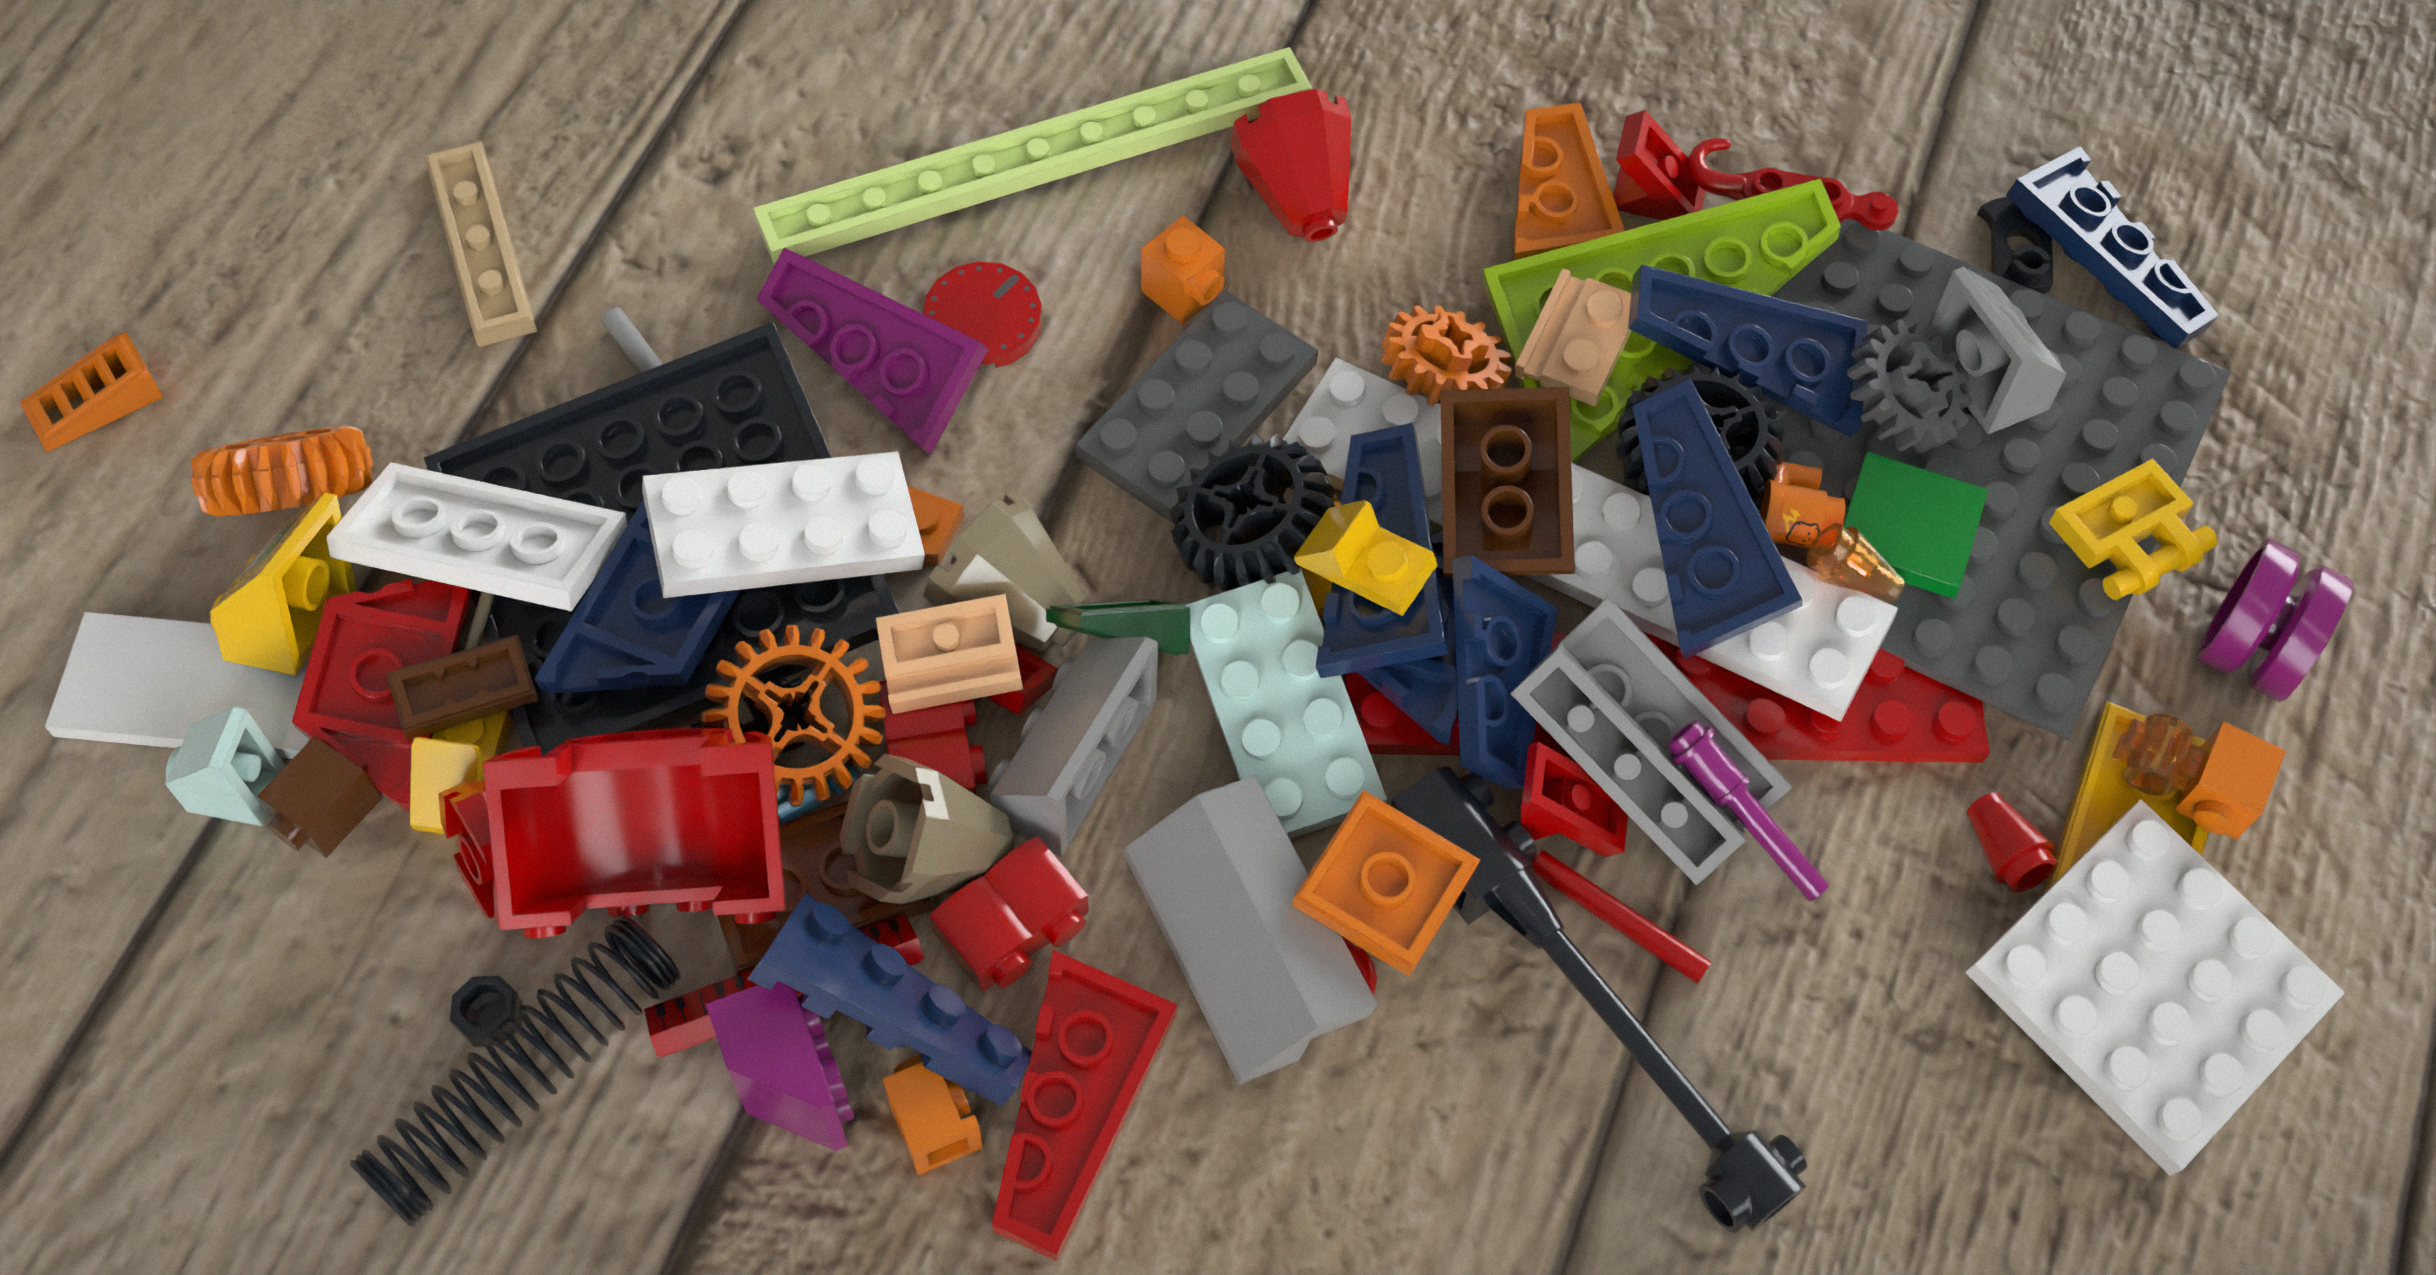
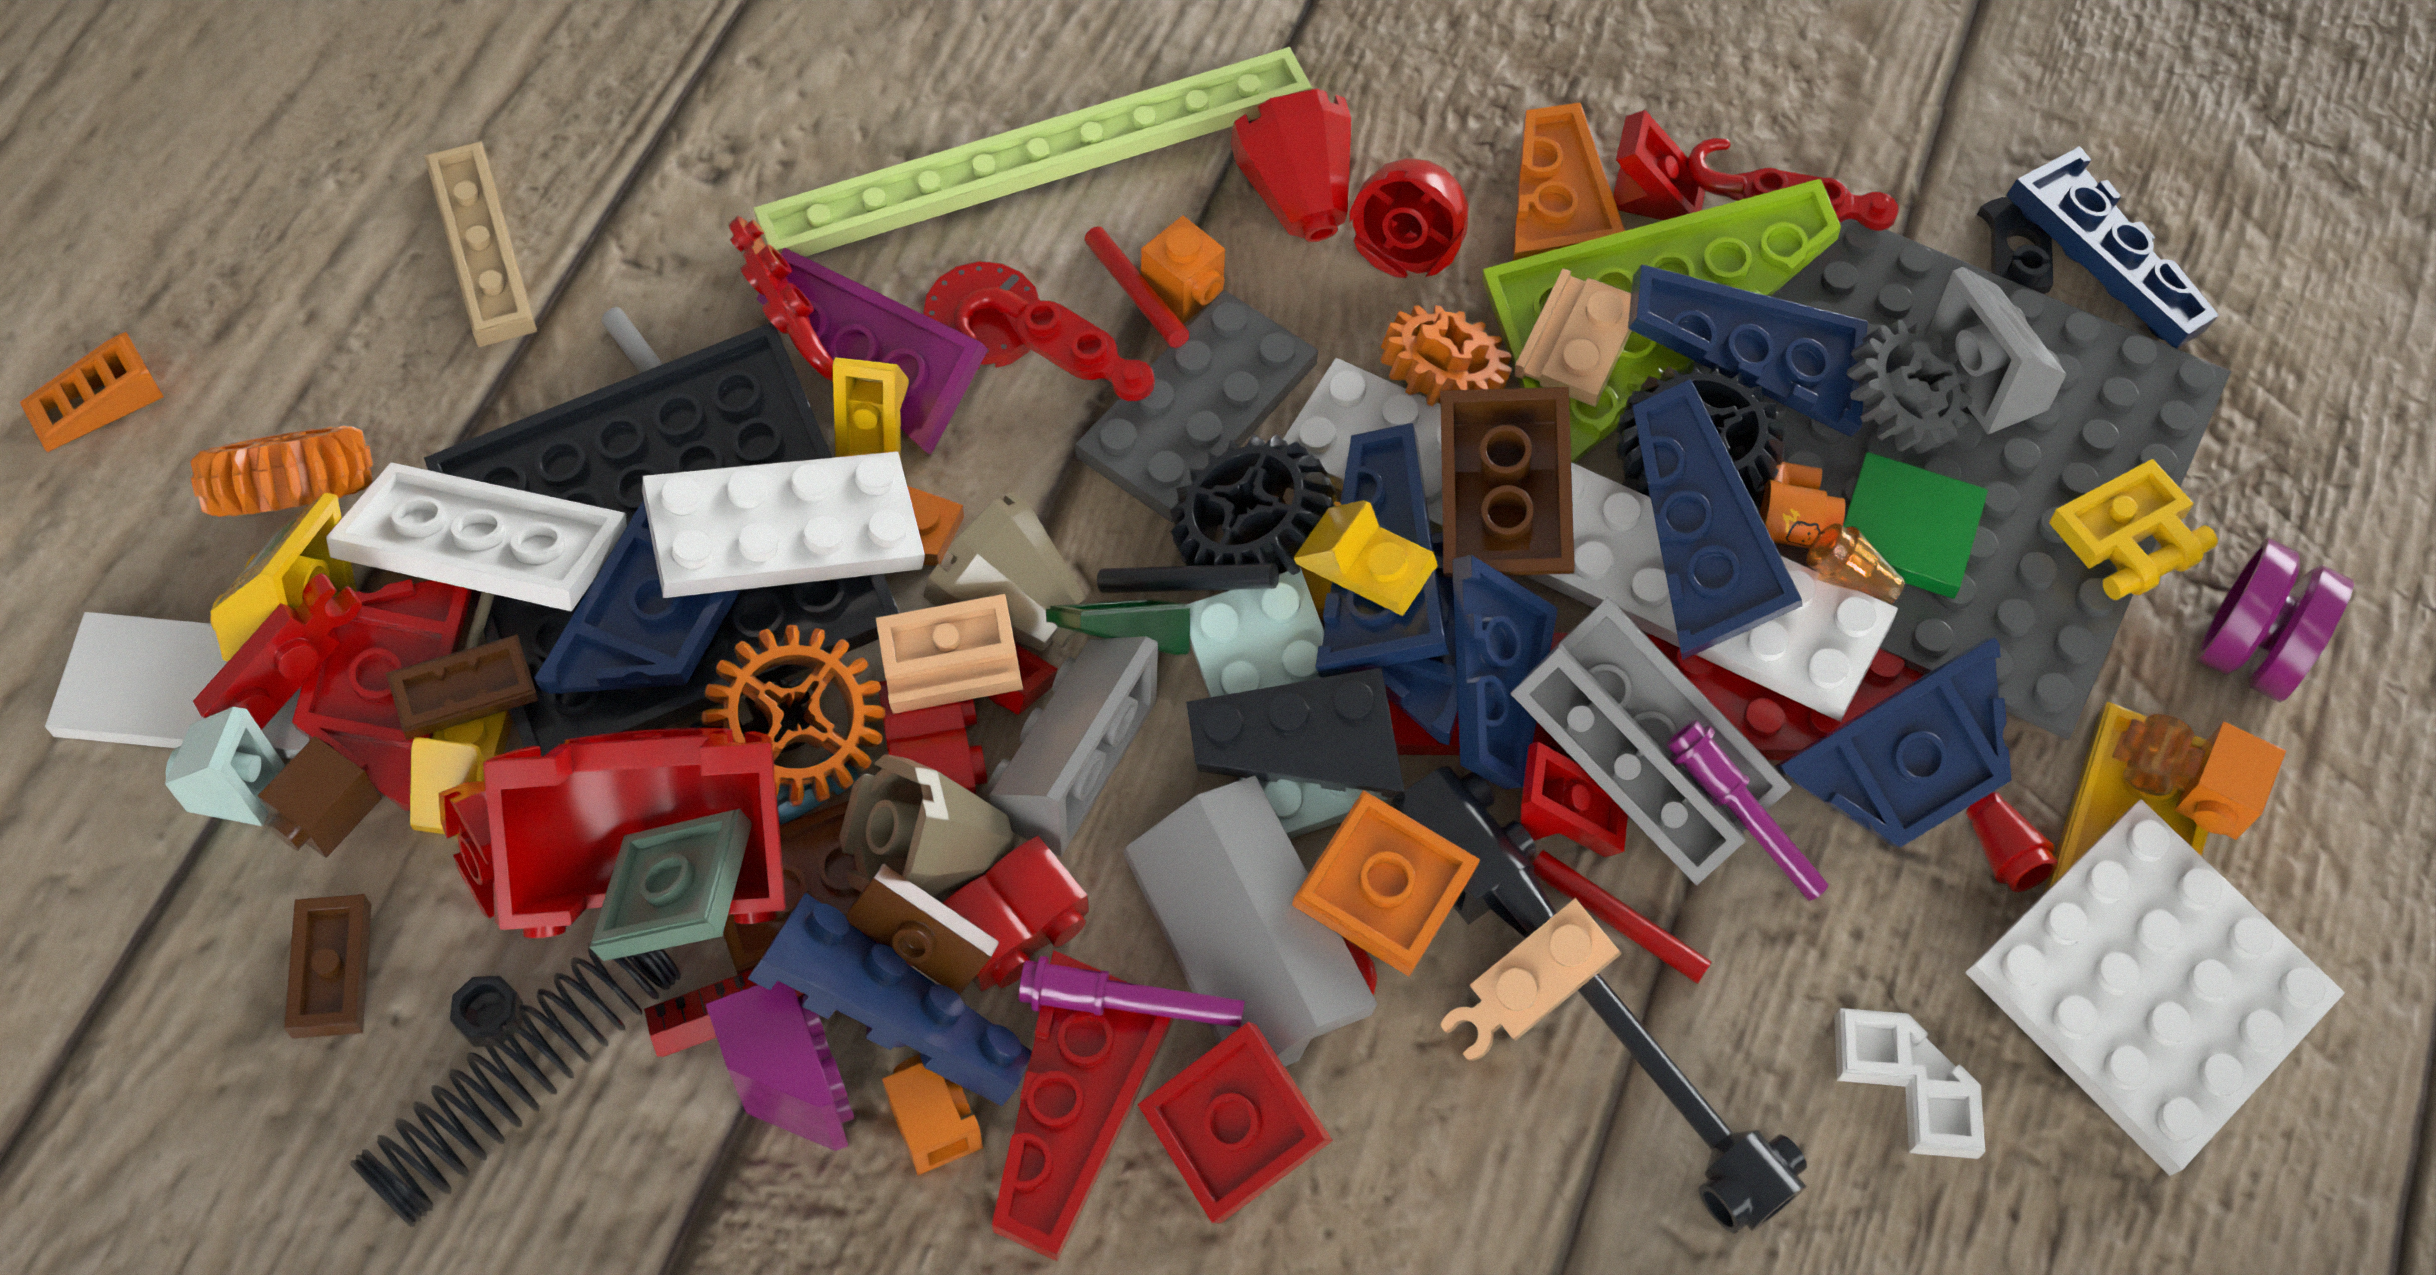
none -> red plate [193,573,362,730]
none -> reddish brown plate [284,894,372,1039]
none -> sand green tile [589,809,753,961]
none -> red piece [728,216,834,382]
none -> yellow slope [833,357,909,460]
none -> reddish brown plate [845,863,999,996]
none -> red piece [954,287,1155,401]
none -> magenta pin [1019,956,1245,1028]
none -> red bar [1084,226,1189,348]
none -> black bar [1097,563,1279,593]
none -> red plate [1137,1022,1333,1224]
none -> black wing [1186,668,1405,800]
none -> red cylinder [1349,158,1469,278]
none -> light nougat plate [1440,898,1621,1061]
none -> dark blue wing [1775,637,2012,848]
none -> white tile [1834,1008,1985,1159]

